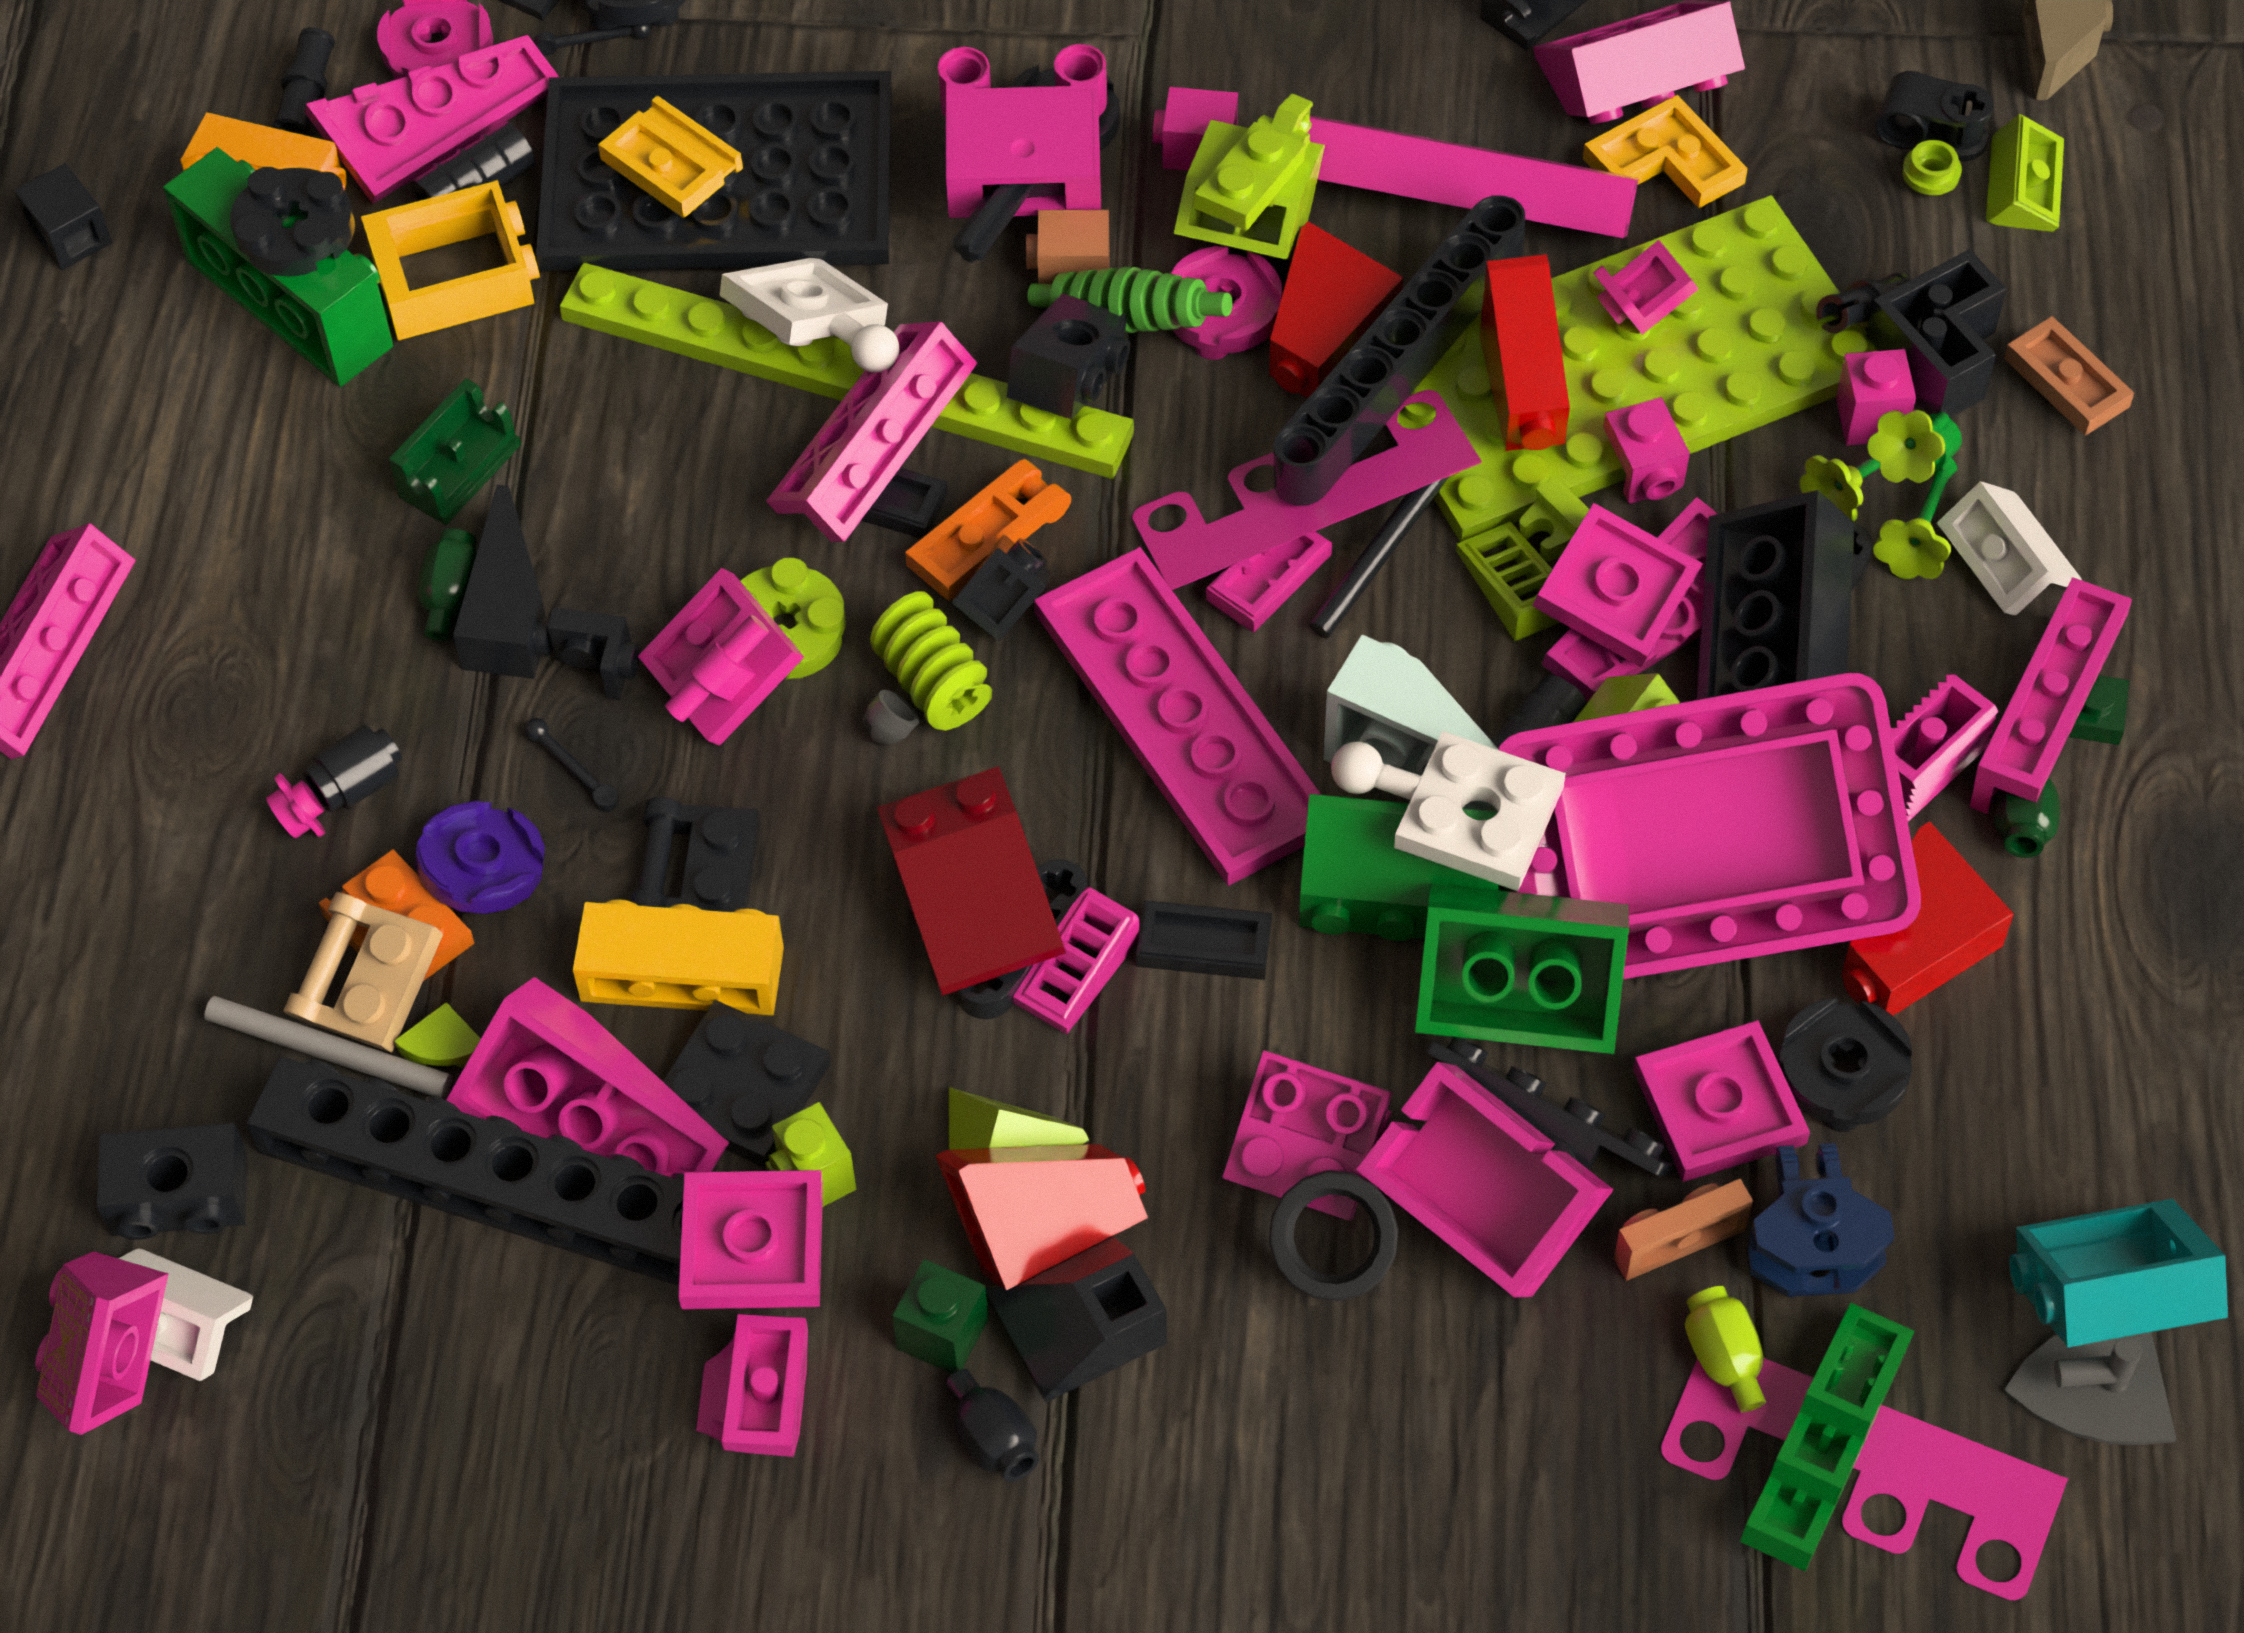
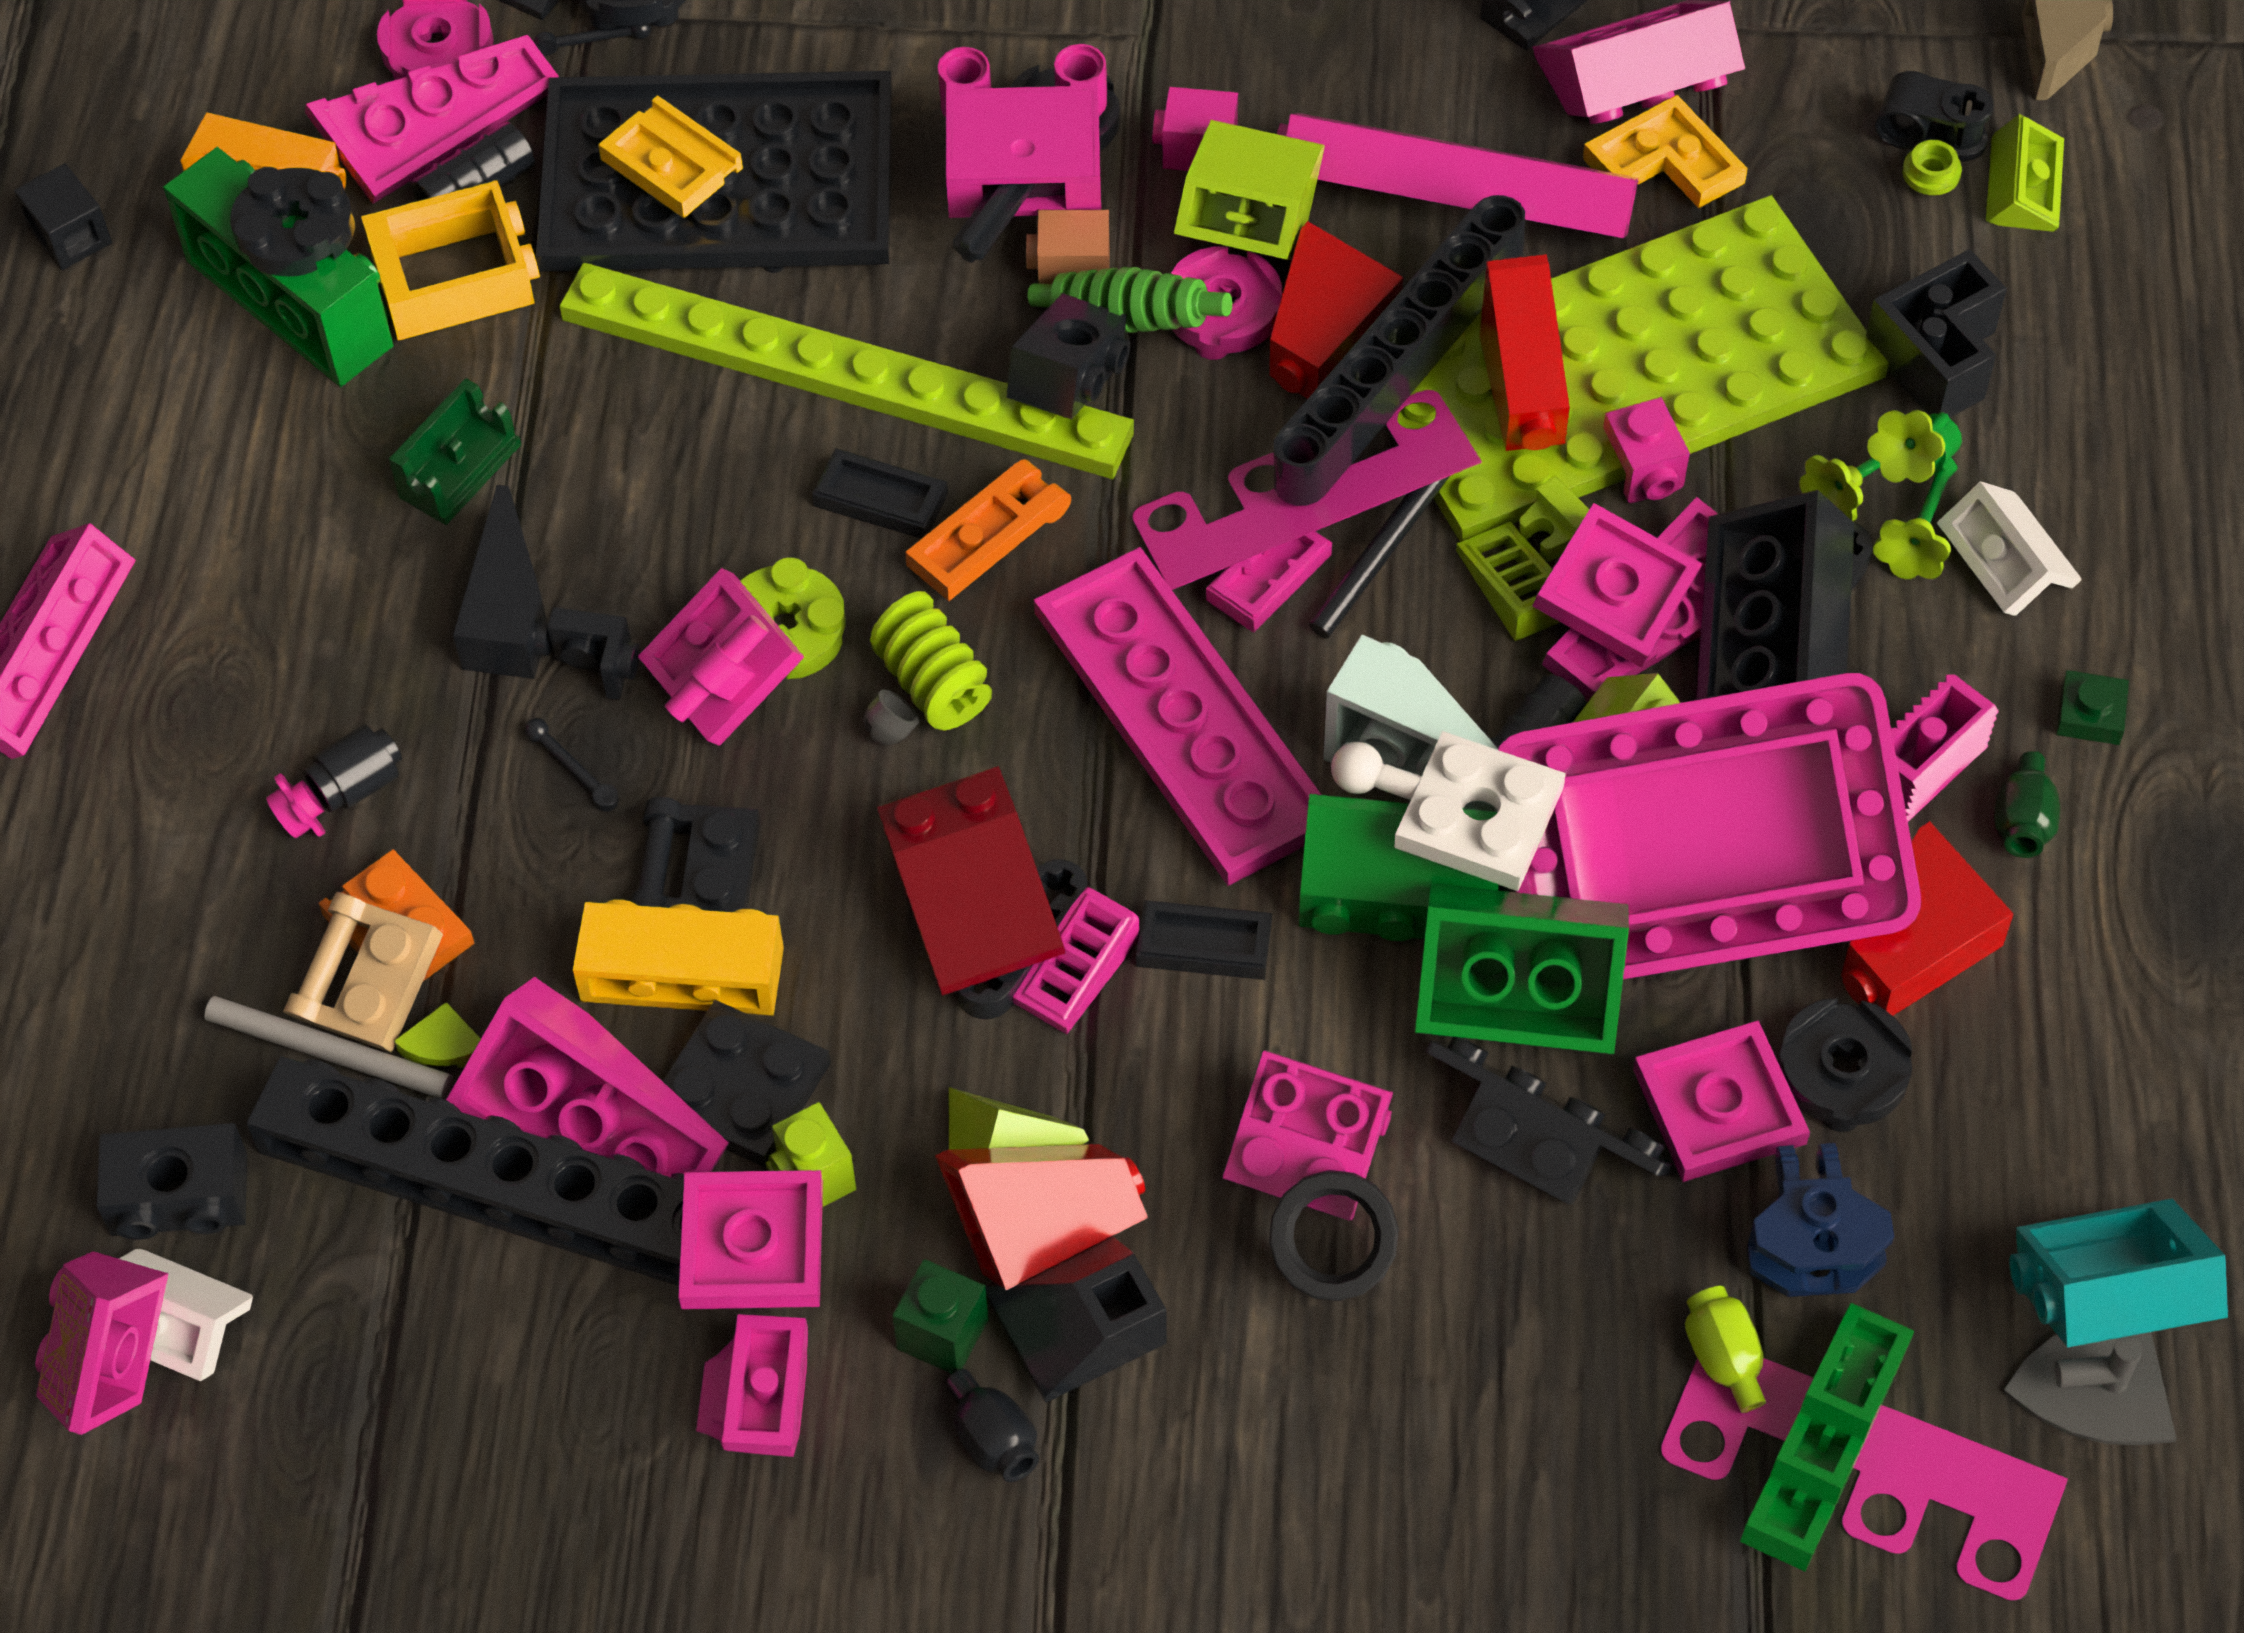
black pin [273,27,335,136] -> none
dark purple tile [415,801,545,914] -> none
dark green plant [417,528,477,641] -> none
white plate [720,258,899,373] -> none
dark pink fence [766,321,977,542] -> none
black bracket [951,535,1051,642] -> none
lime hinge [1194,93,1313,231] -> none
dark pink piece [1356,1062,1614,1298] -> none
dark pink bracket [1593,240,1699,335] -> none
nougat plate [1614,1179,1753,1281] -> none
black pin [1816,273,1911,333] -> none
dark pink brick [1836,349,1916,446] -> none
dark pink fence [1970,577,2132,814] -> none
nougat plate [2004,316,2134,436] -> none

